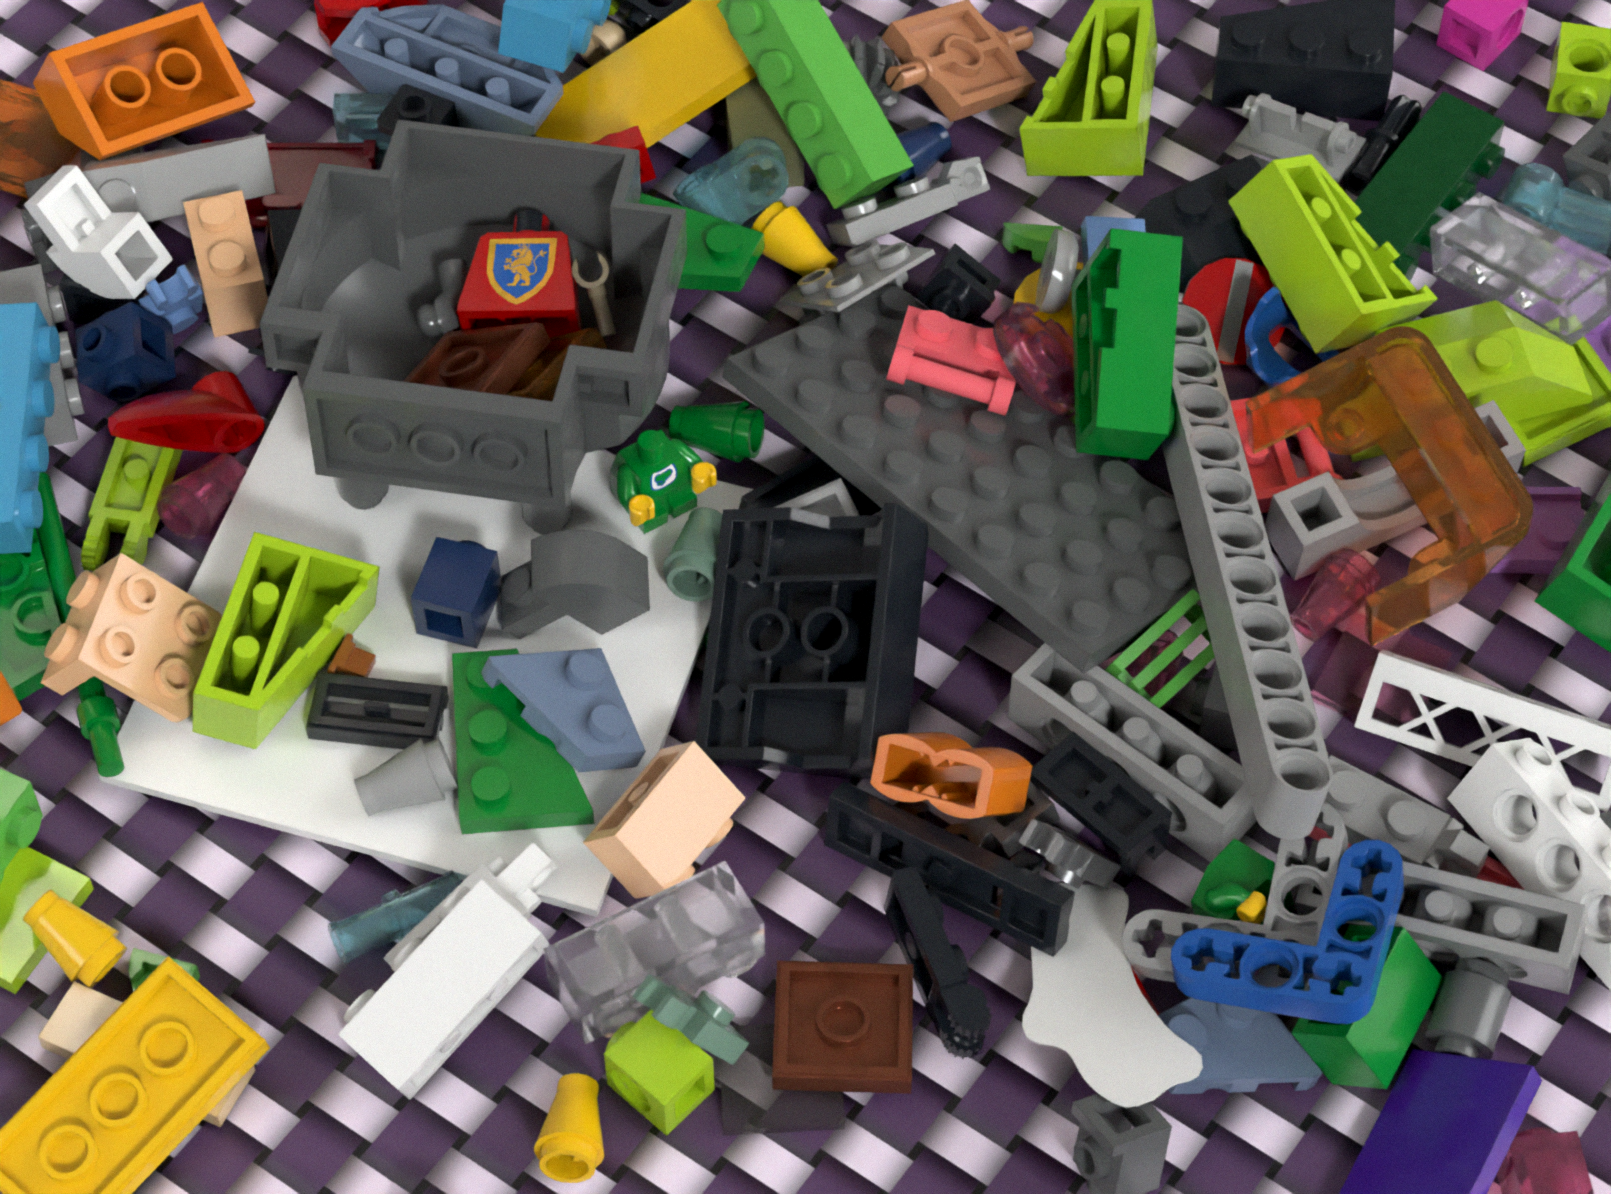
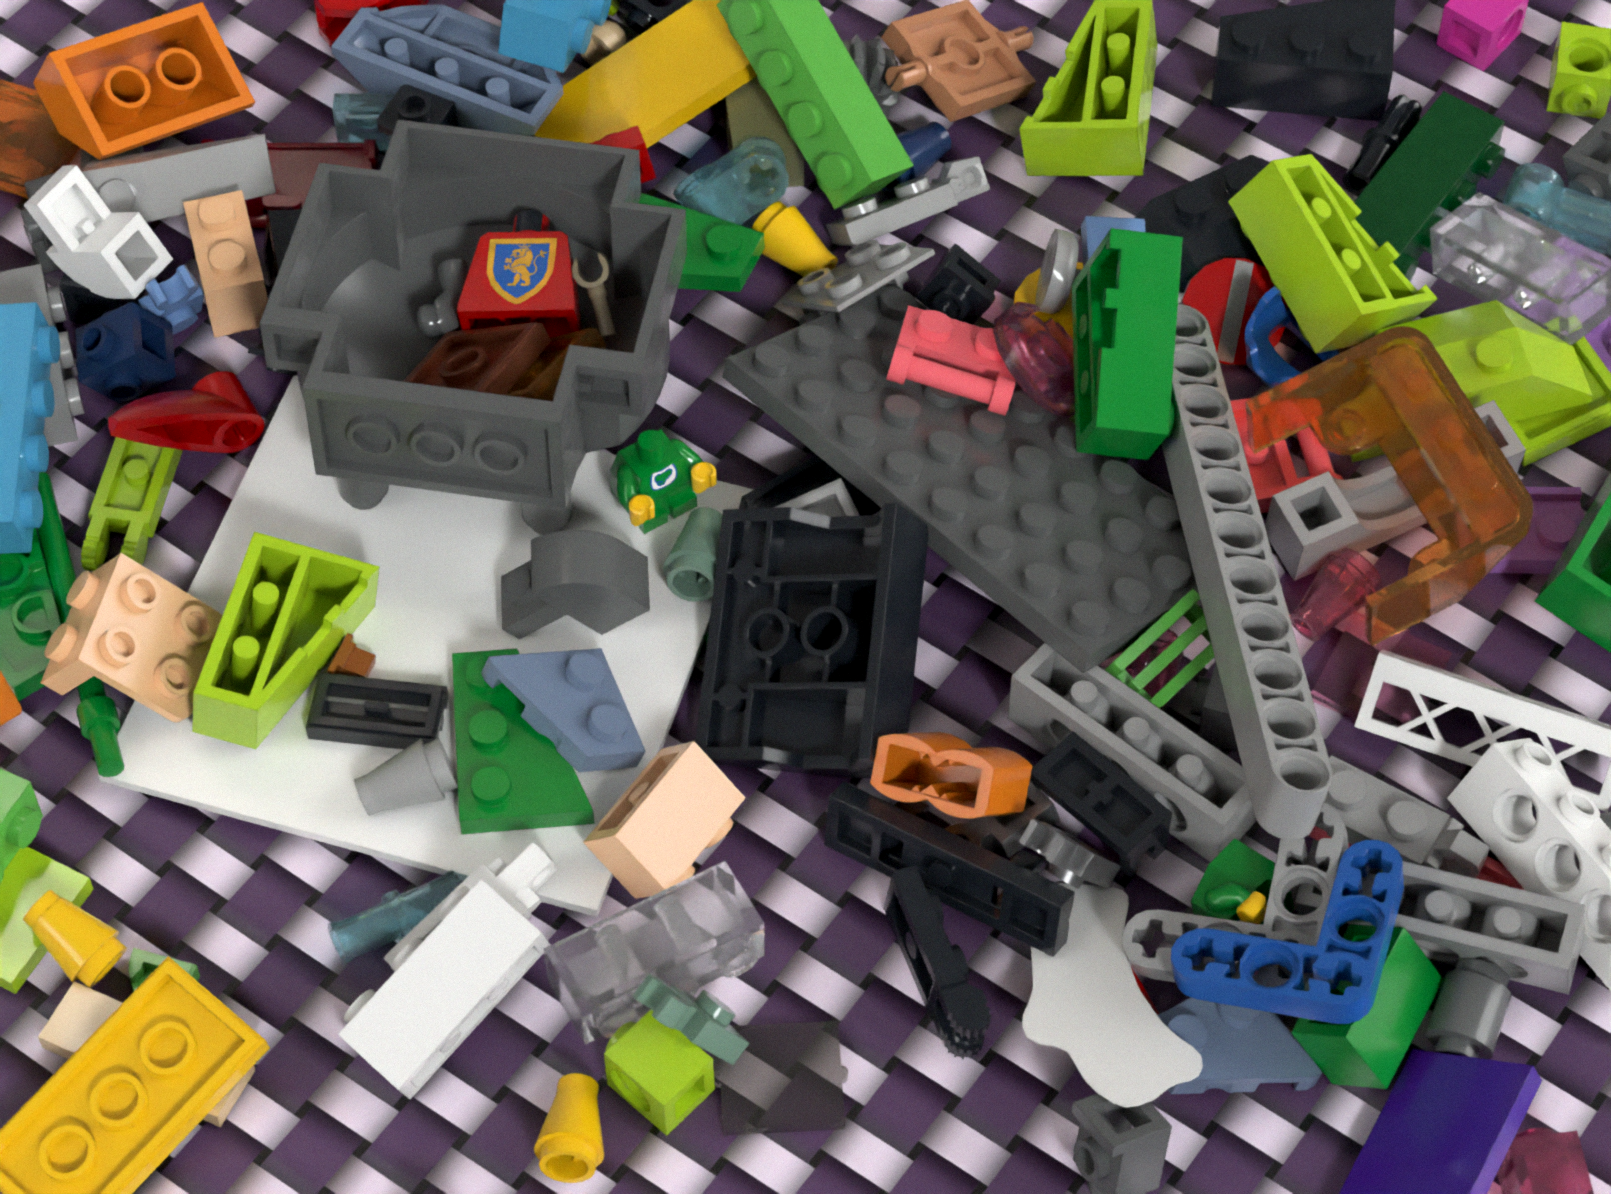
clear pink cone [157,453,246,539] -> none
dark blue brick [411,536,501,648] -> none
green cone [669,401,765,463] -> none
copper tile [772,960,913,1094] -> none
bright green tile [1002,222,1063,263] -> none
light grey hinge [1235,93,1366,183] -> none

